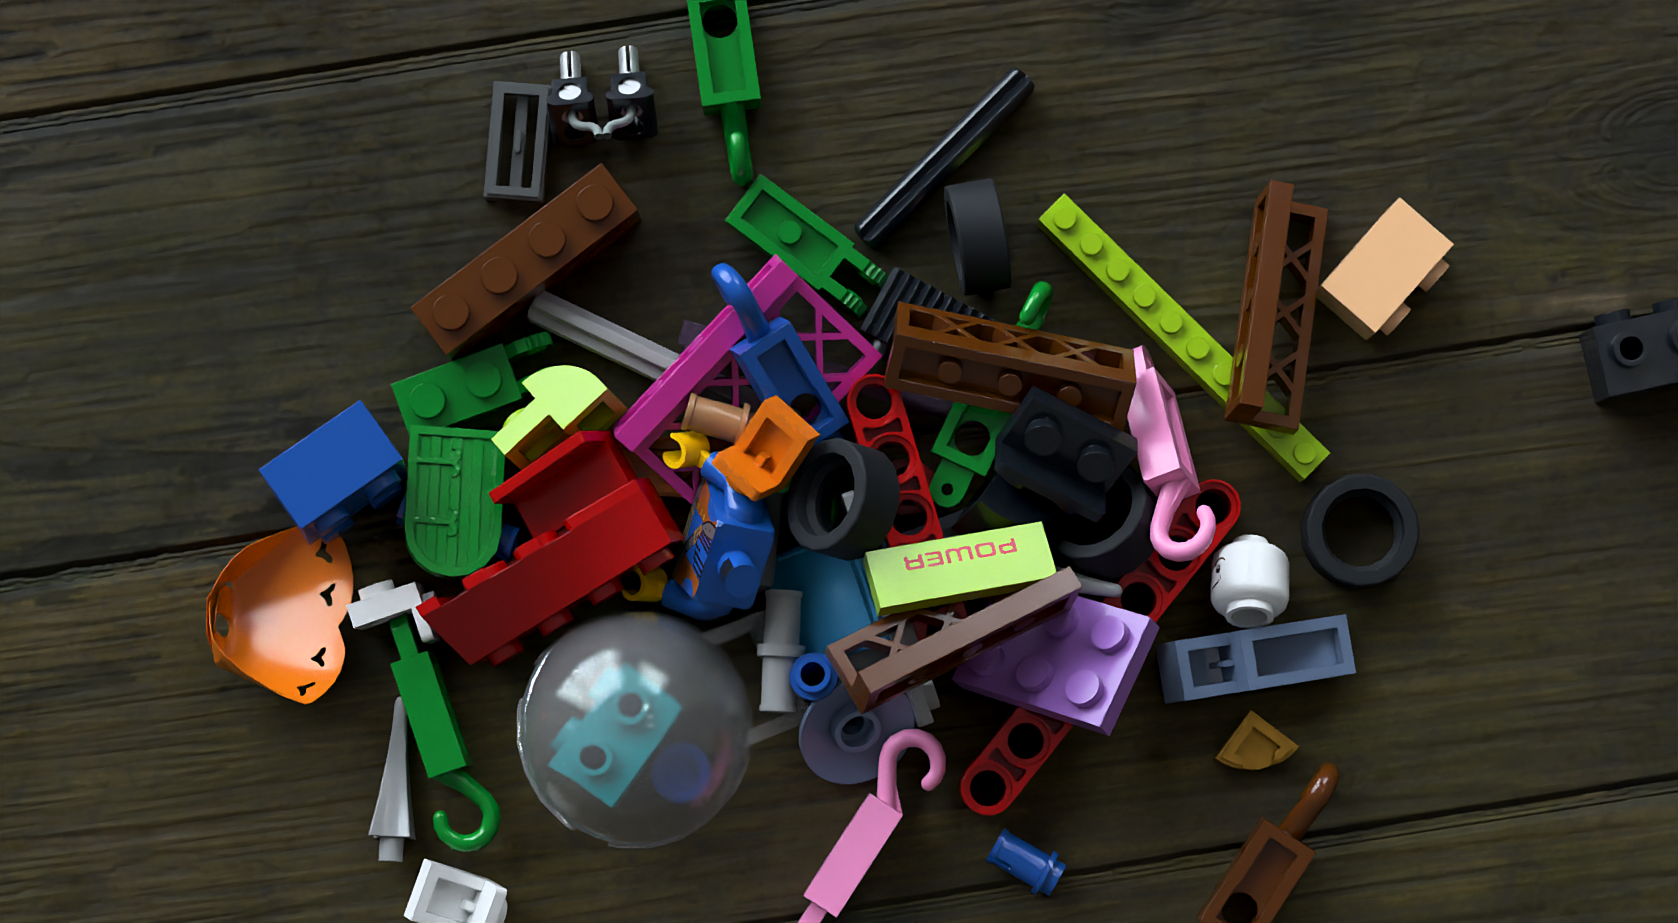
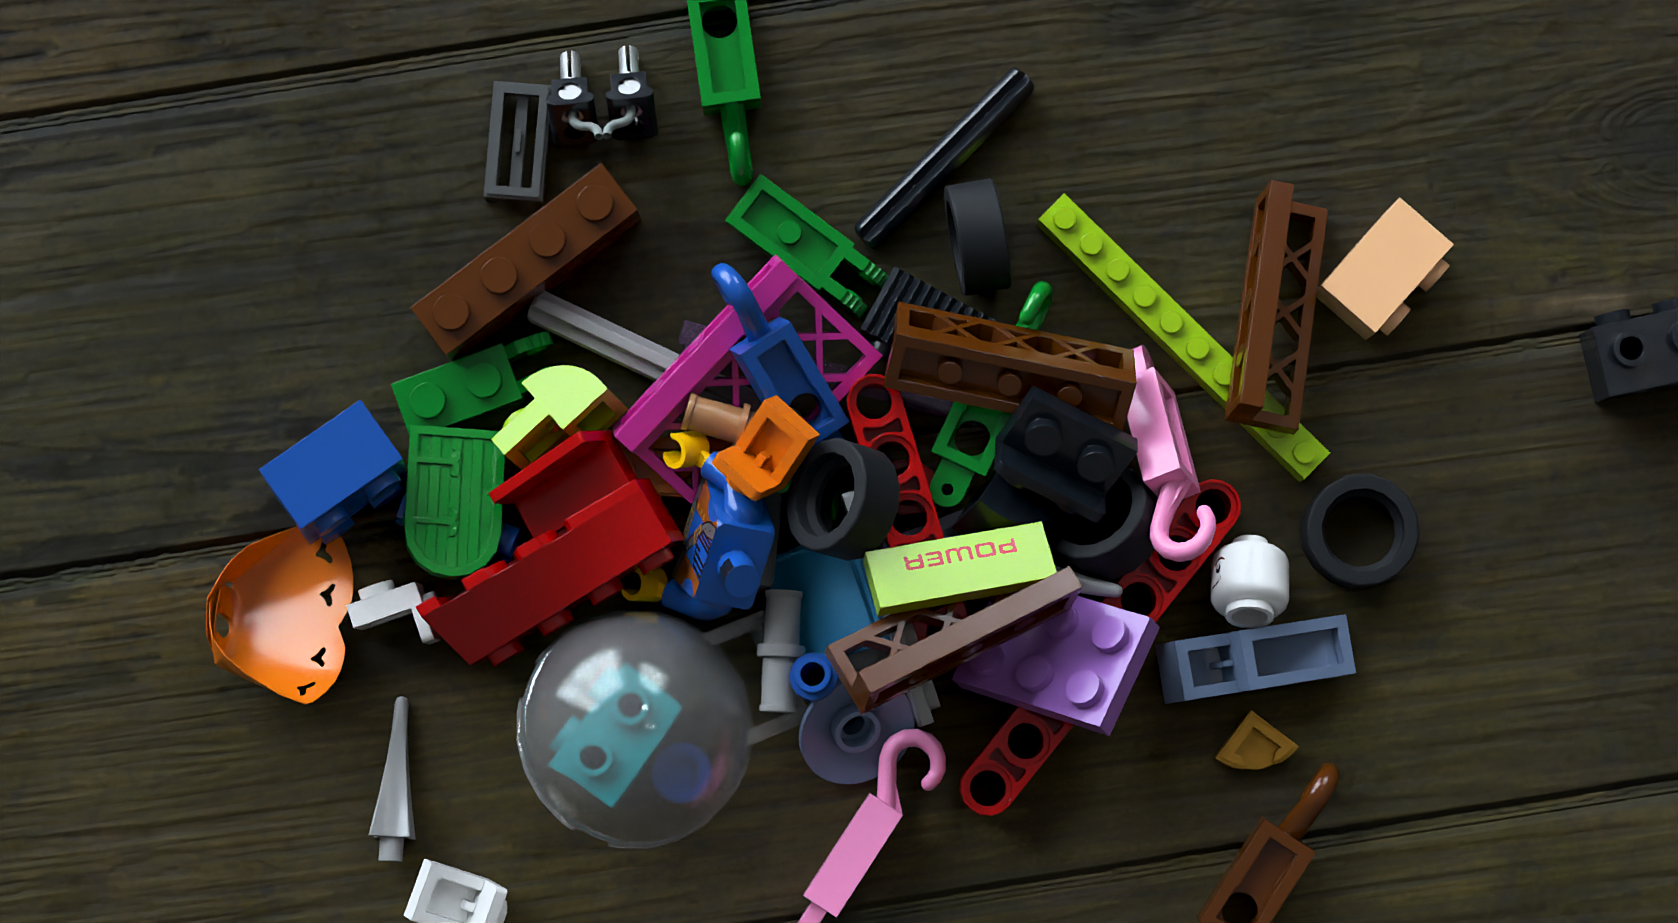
green piece [389,613,501,853] -> none
blue pin [985,827,1066,896] -> none

